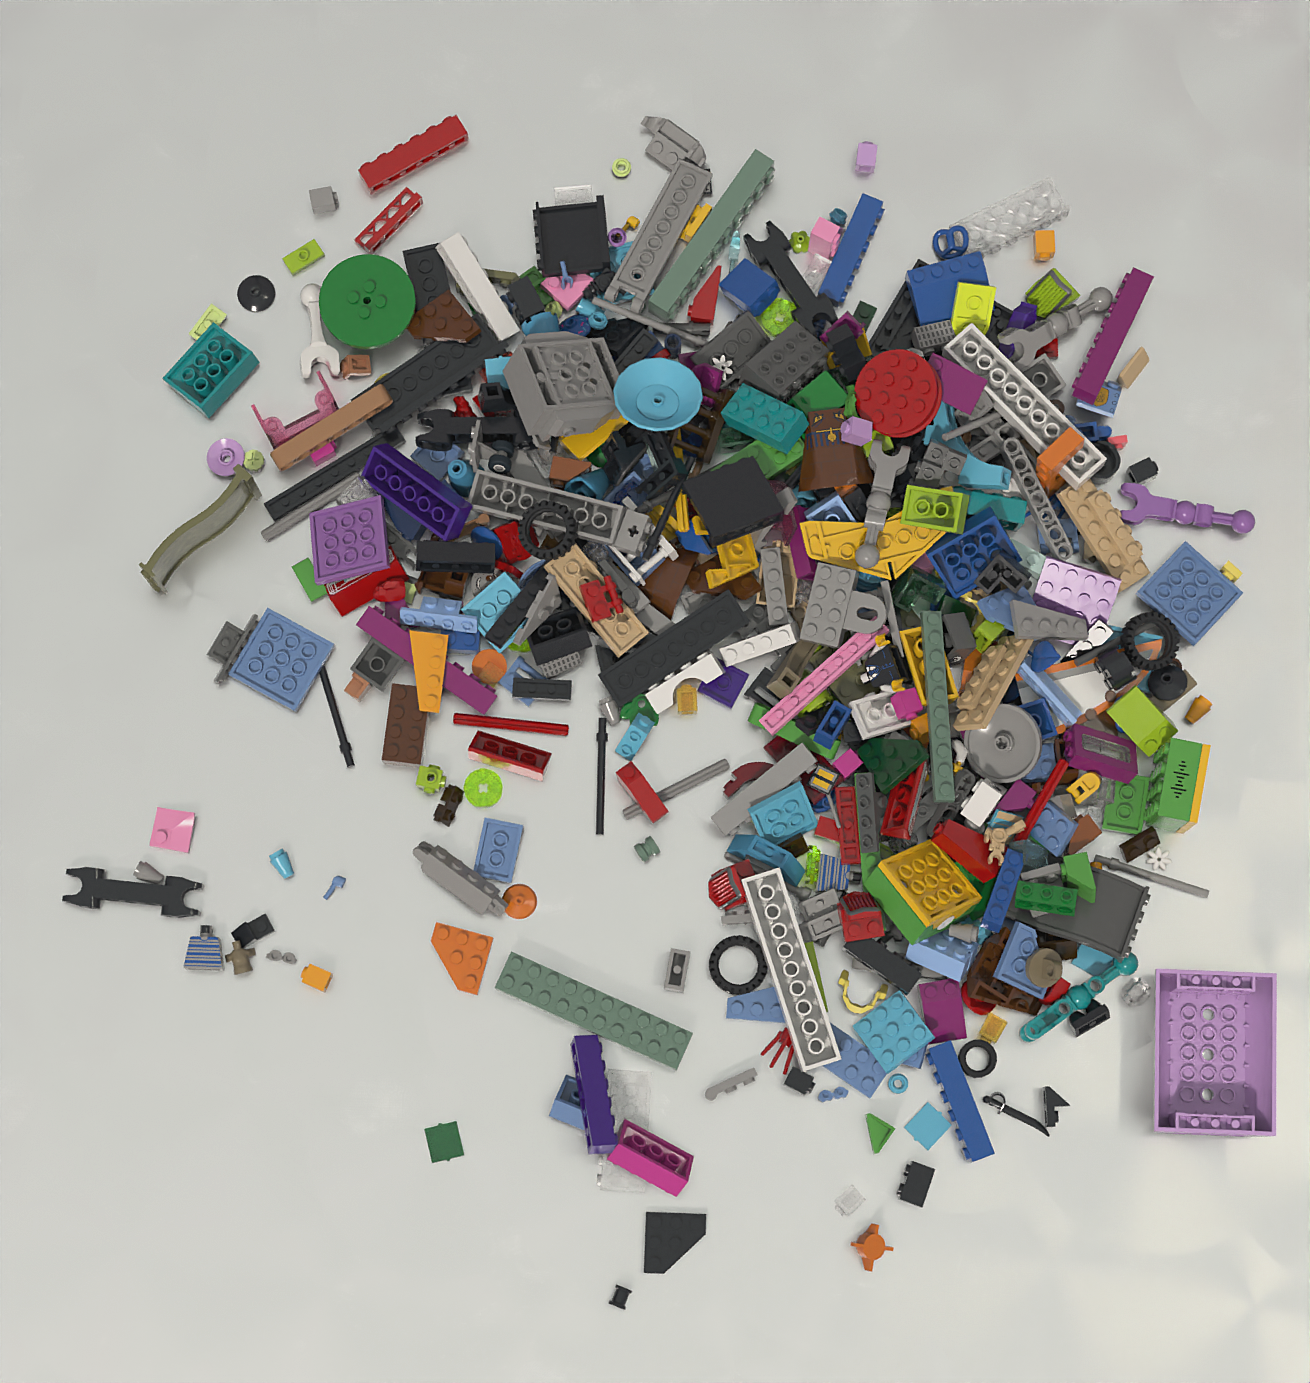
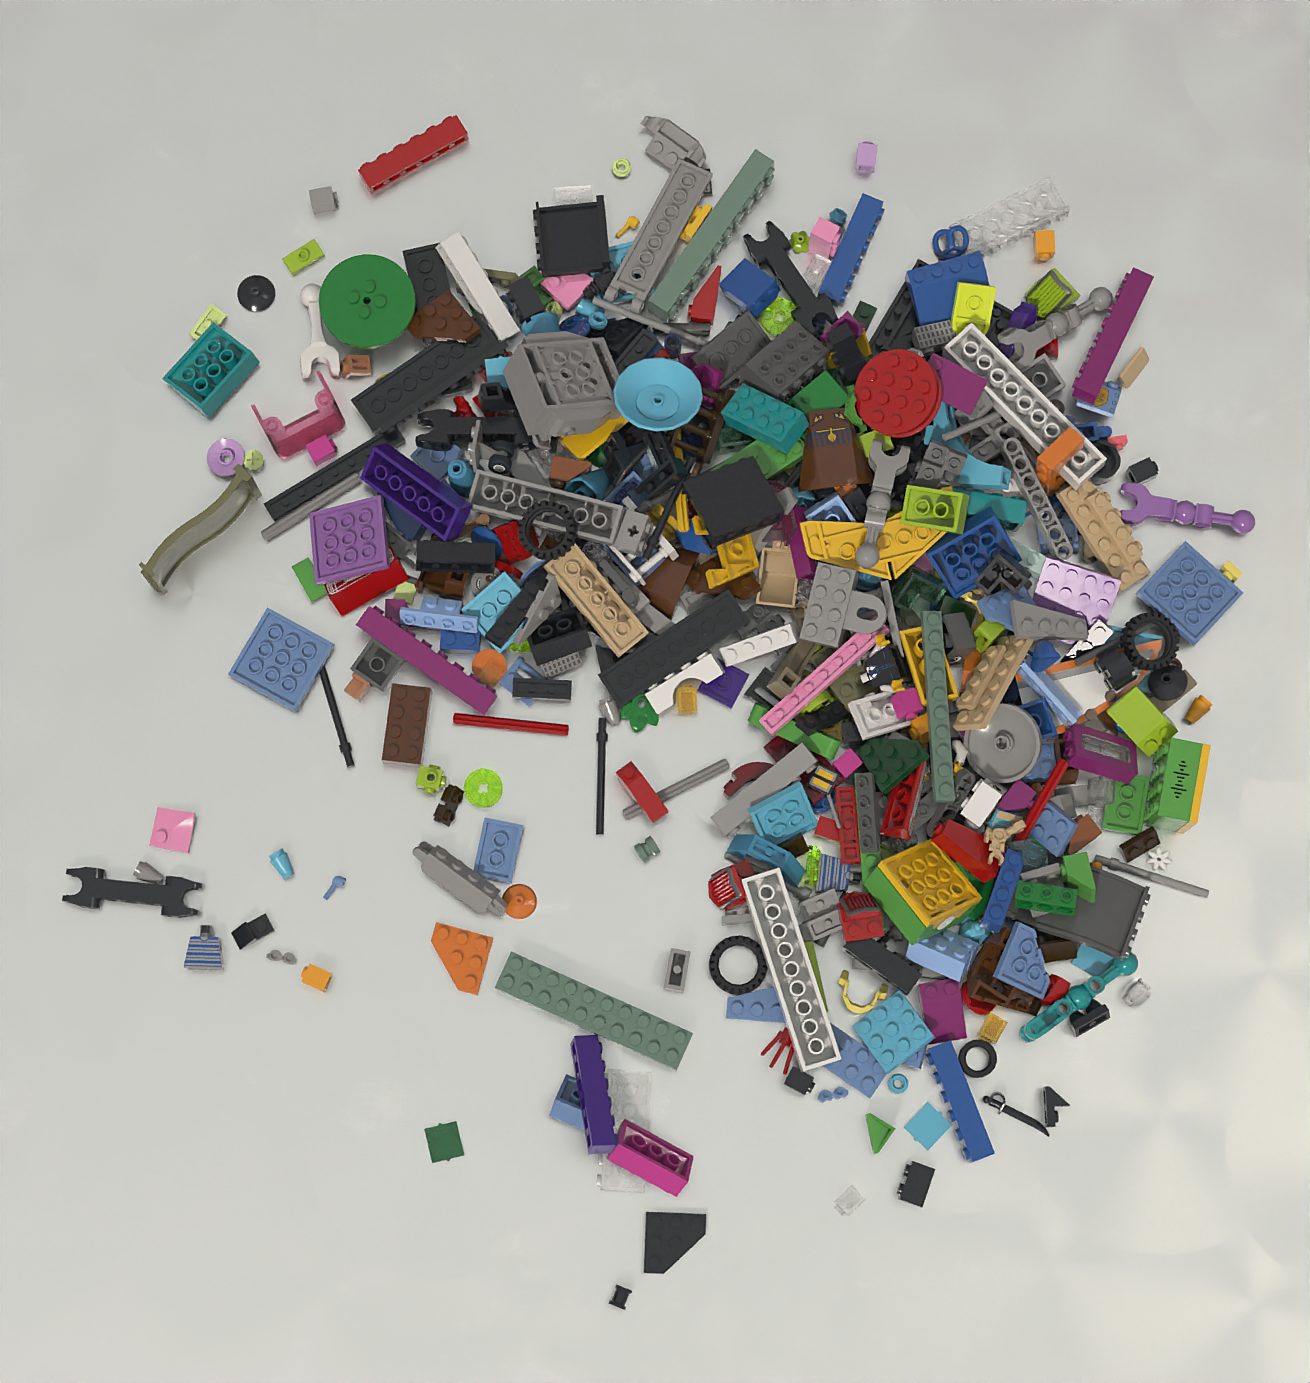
dark grey bracket [206,614,259,683] -> none
dark tan piece [225,940,256,975] -> none
medium nougat beam [270,384,393,471] -> none
clear plate [335,475,374,505] -> none
red fence [354,187,423,255] -> none
red rock [373,577,405,602] -> none
light orange wing [409,630,448,713] -> none
red slope [468,730,552,782] -> none
medium blue hand [560,261,573,290] -> none
red plate [579,575,624,623] -> none
medium lavender cone [608,228,627,247] -> none
medium azure bracket [615,713,655,761] -> none
light grey plate [705,1068,758,1101] -> none
white plant [713,355,733,380] -> none
clear light blue hand [728,231,740,273] -> none
light grey plate [760,547,789,627] -> none
blue brick [813,701,852,750] -> none
lavender brick [840,416,873,446] -> none
orange piece [850,1224,894,1272] -> none
light grey cone [949,924,979,943] -> none
dark tan tile [1025,947,1063,988] -> none
yellow plate [1065,771,1101,804] -> none
lavender slope [1153,969,1277,1137] -> none

